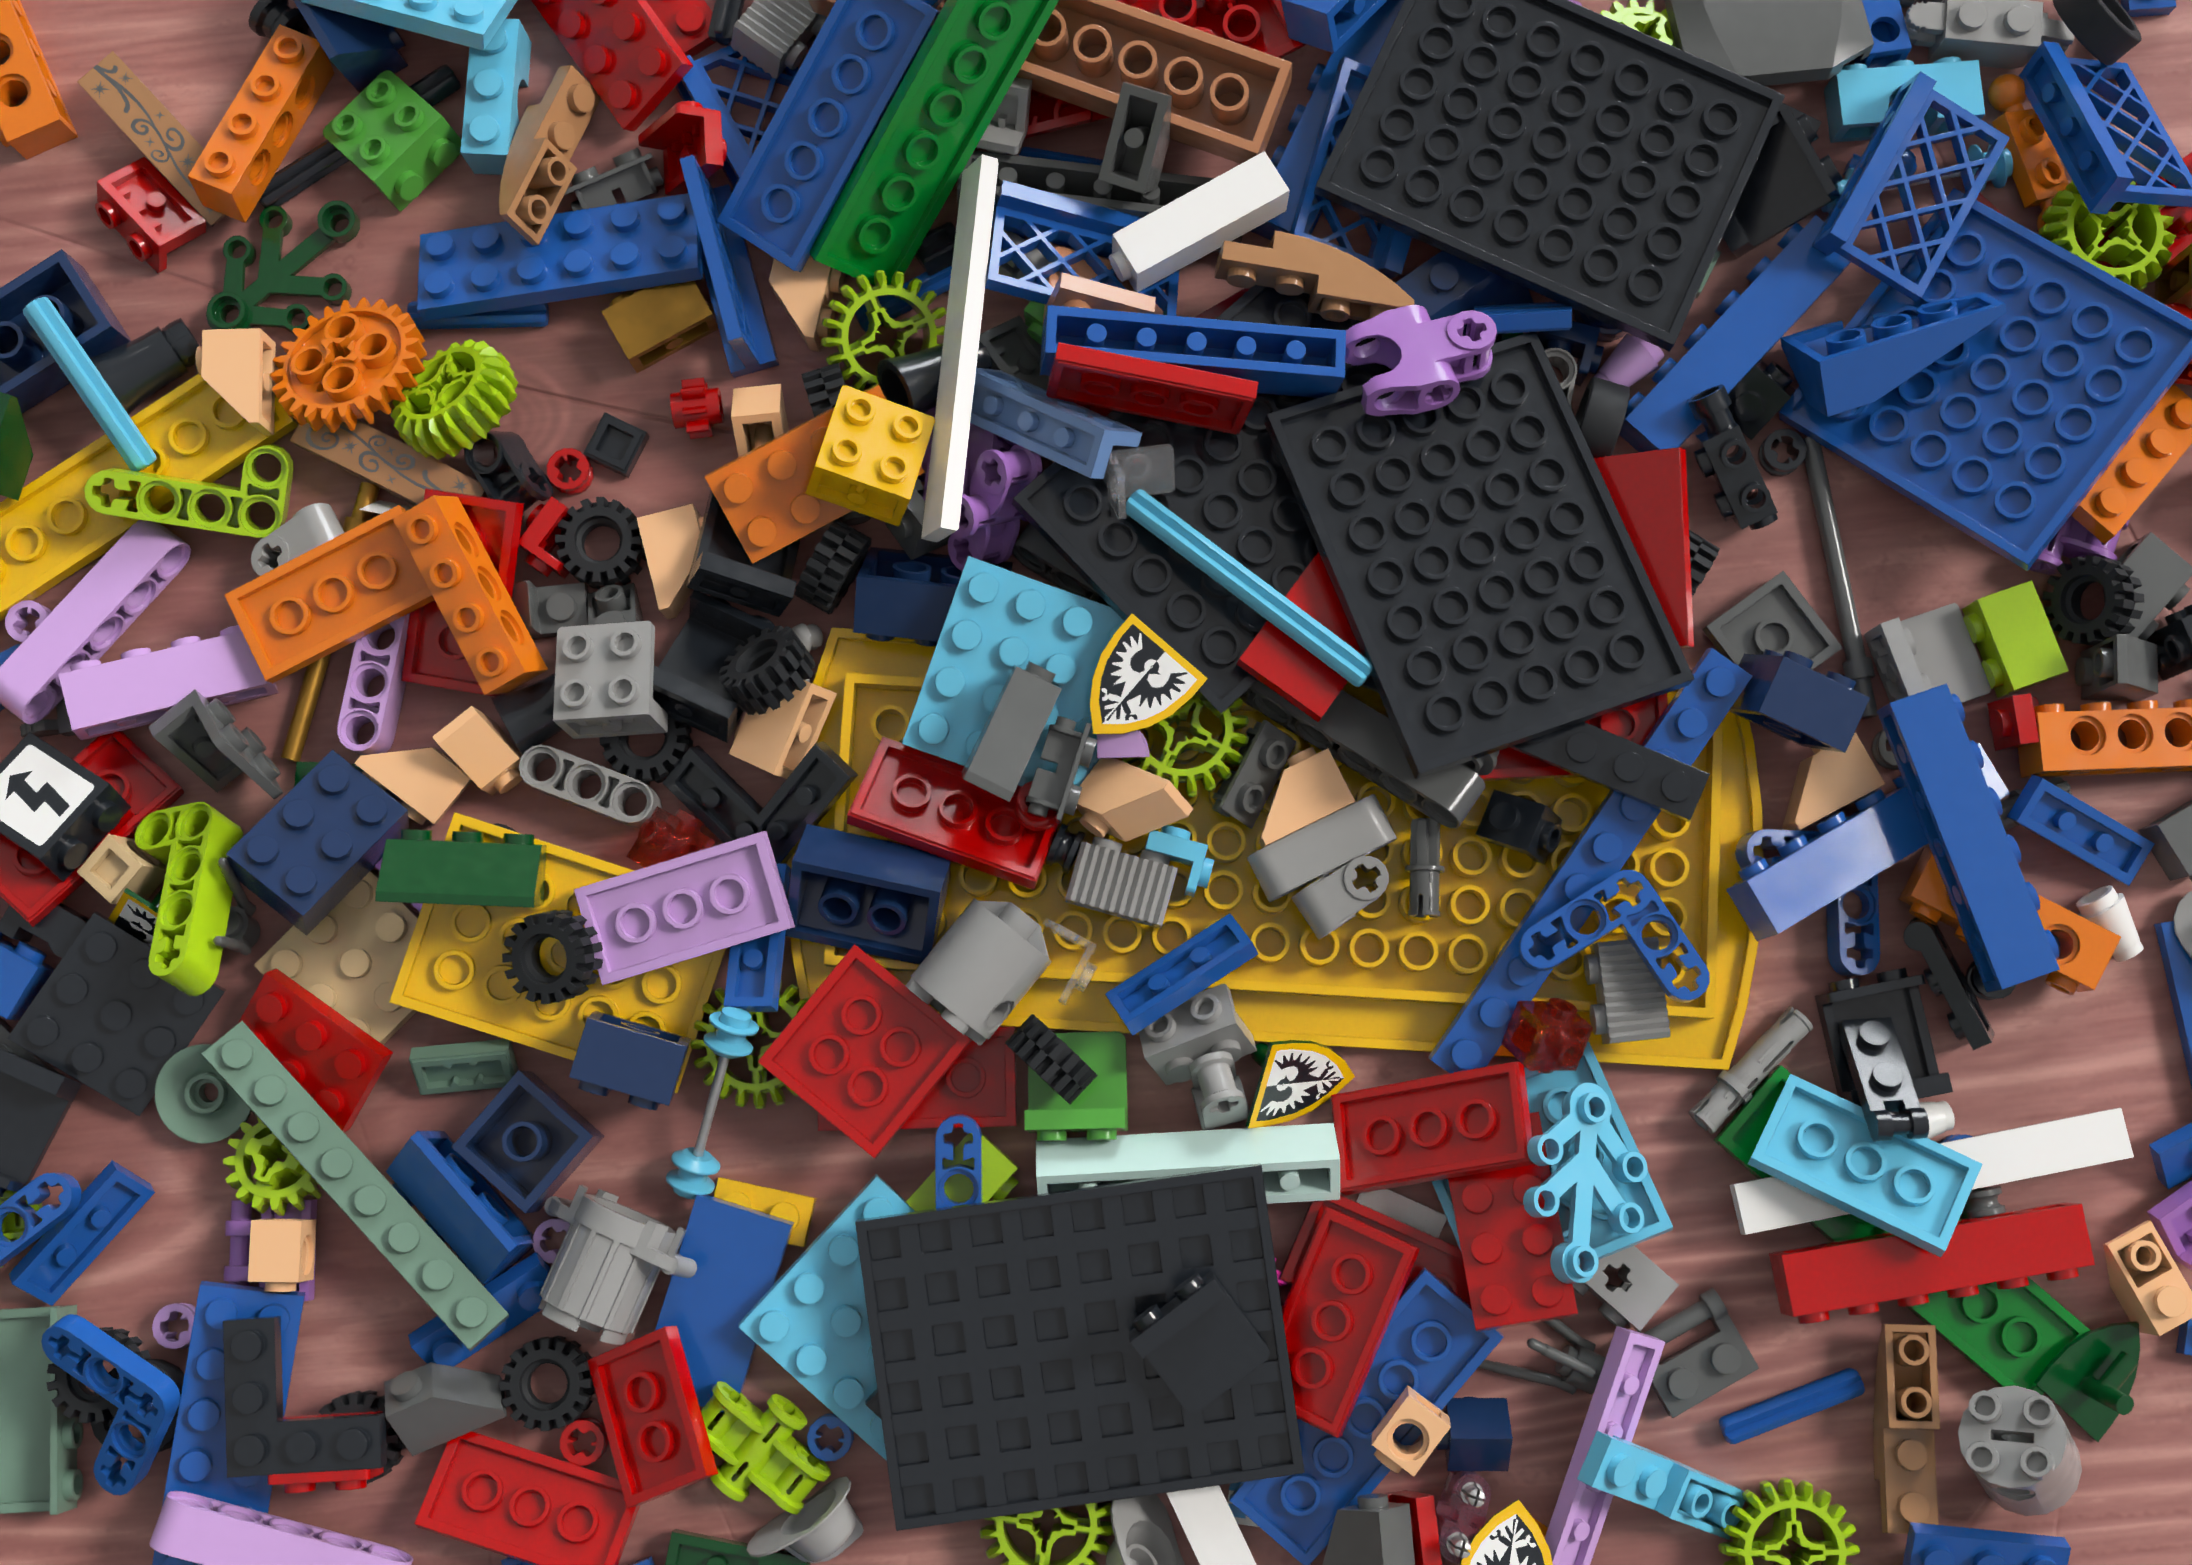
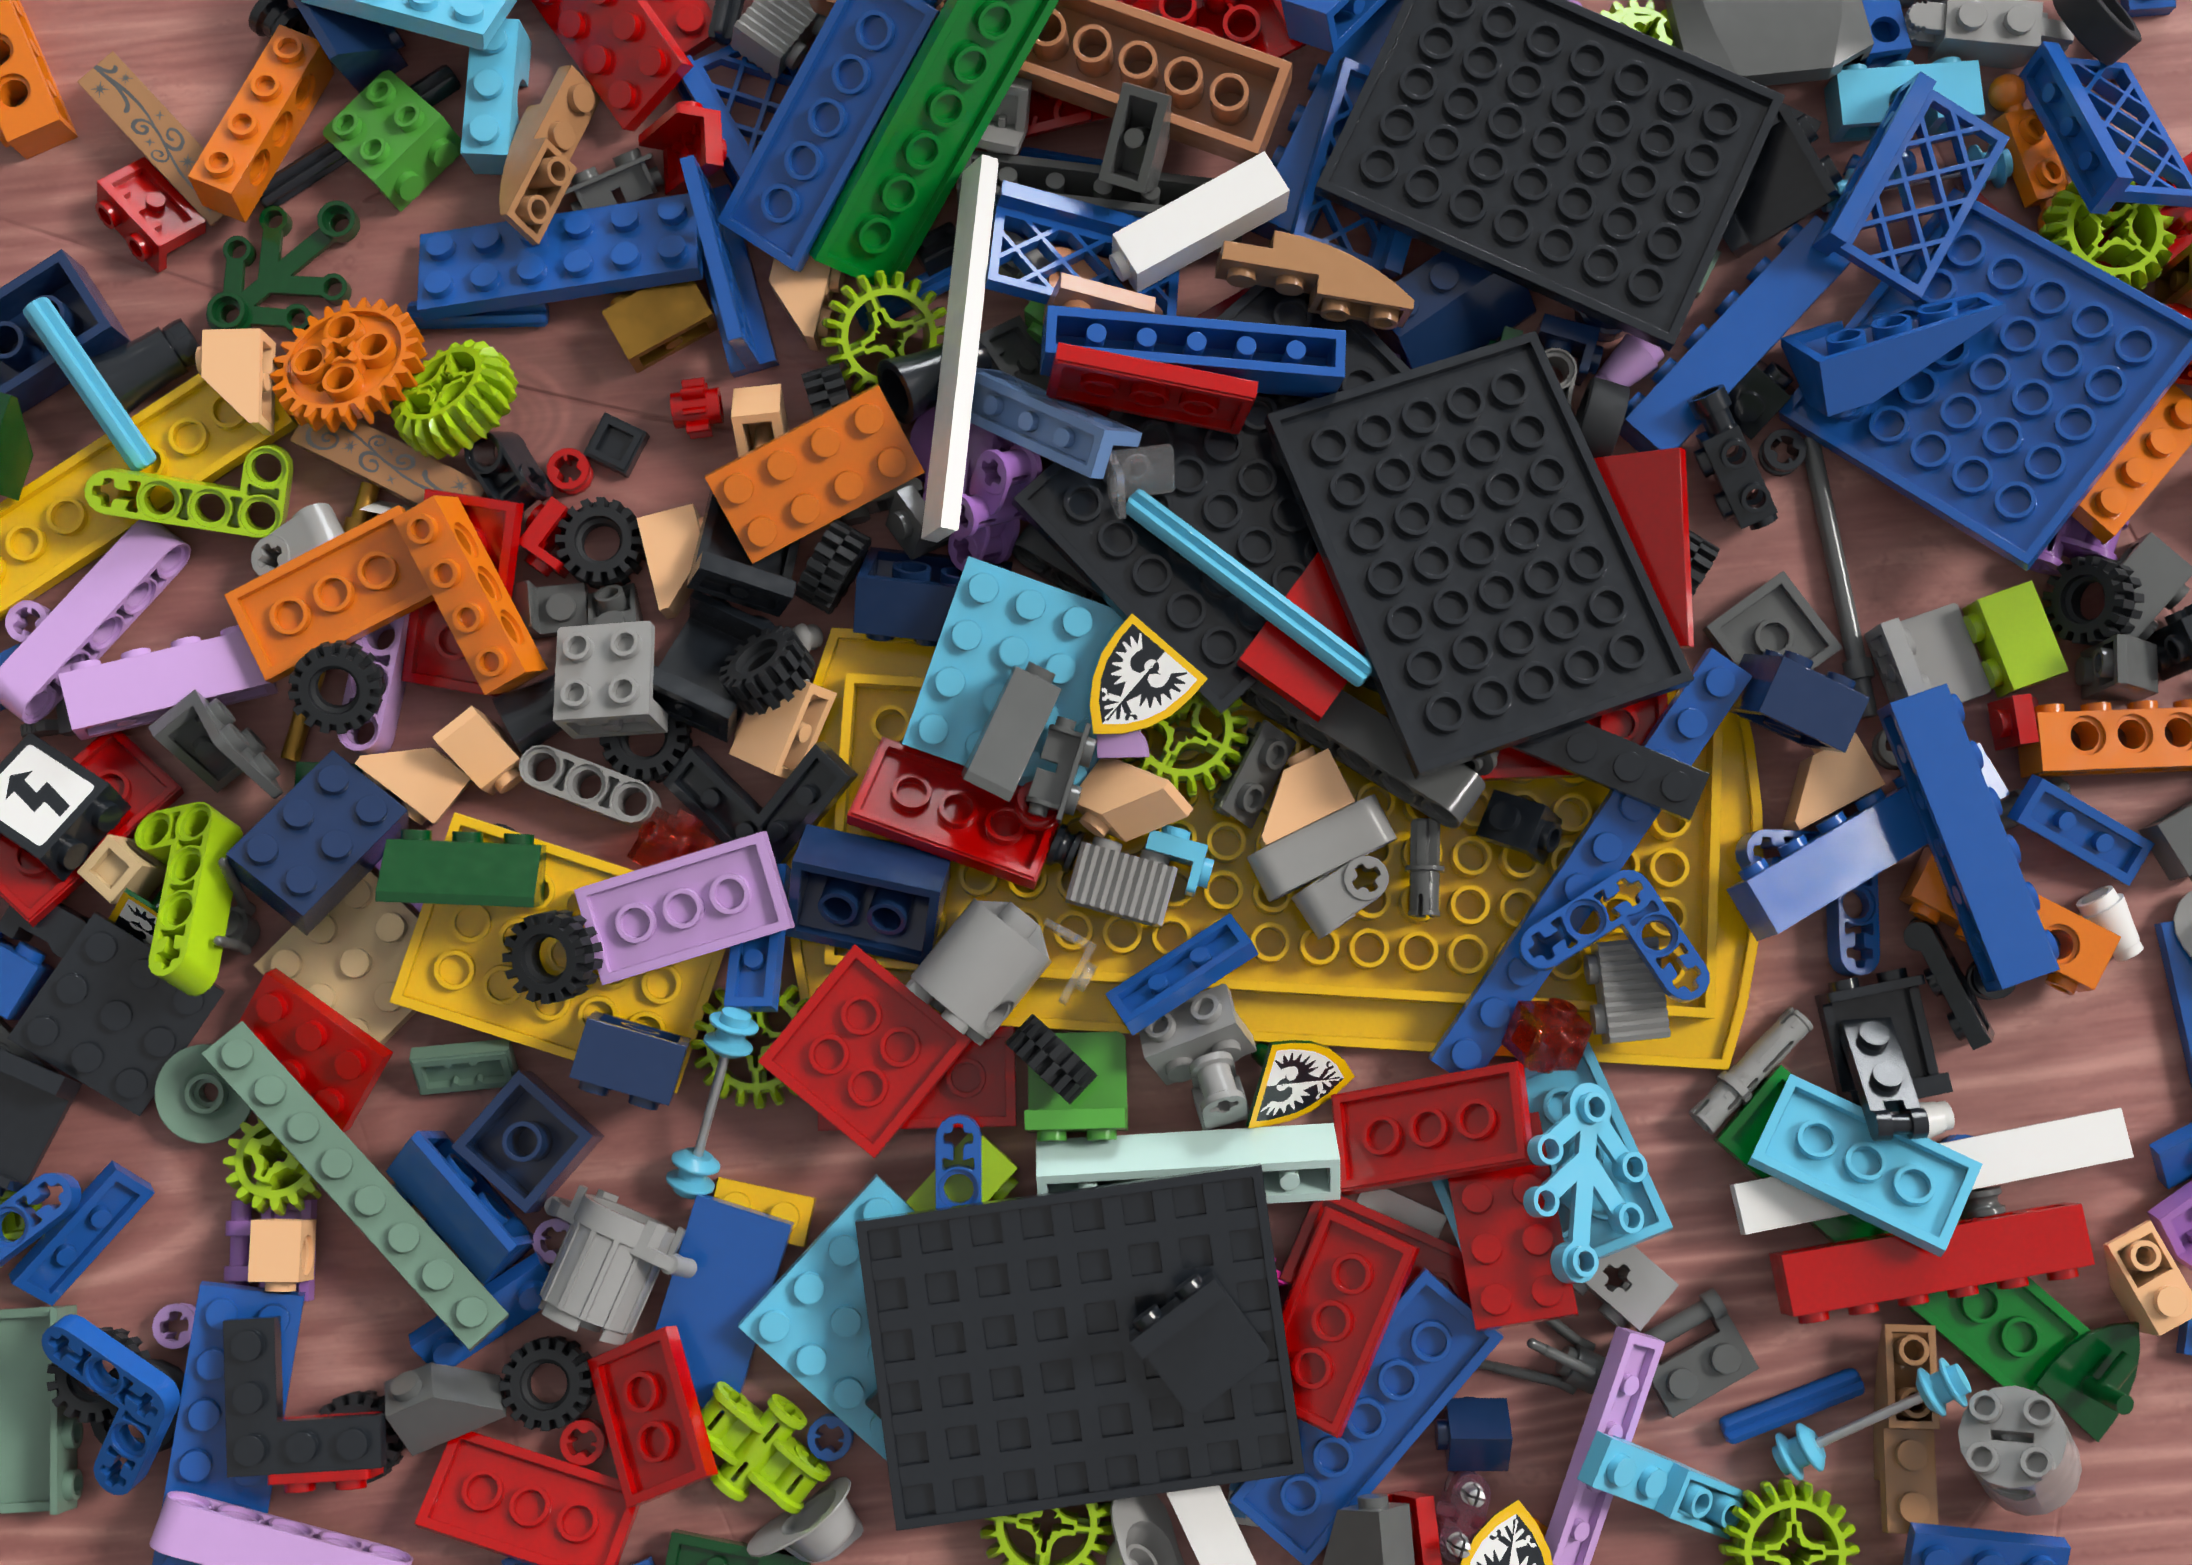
yellow bracket [805,385,935,527] -> none
medium lavender piece [1345,305,1497,416] -> none
light nougat brick [1371,1385,1451,1477] -> none
blue tile [1474,302,1572,334] -> none
none -> black tyre [288,640,386,734]
none -> medium azure axle [1772,1358,1972,1481]

